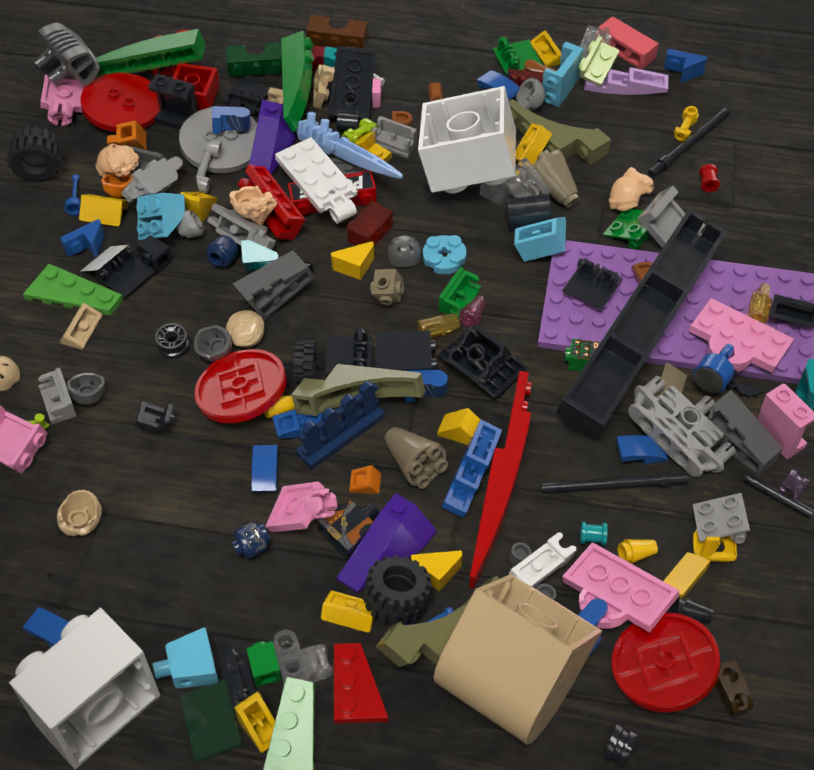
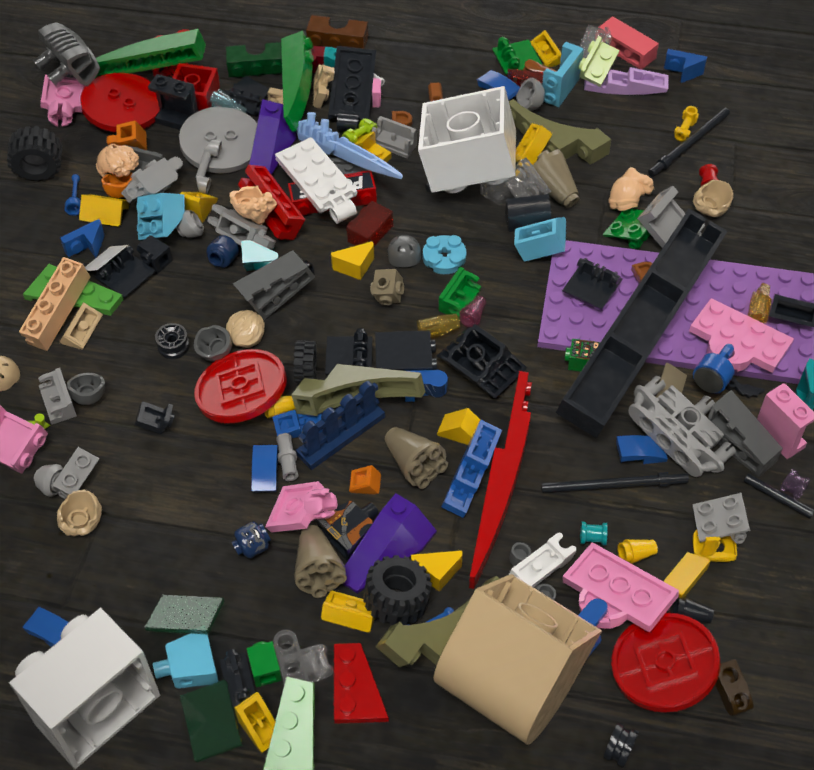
leg [212,106,250,134] -> none
none -> light nougat brick [19,257,90,351]
none -> light grey cone [34,464,63,497]
none -> light grey hinge [52,447,99,499]
none -> clear green piece [145,595,225,634]
none -> clear light blue cone [209,89,247,113]
none -> light grey pin [276,433,298,481]
none -> dark tan cone [294,525,347,598]
none -> tan hair [693,180,733,217]

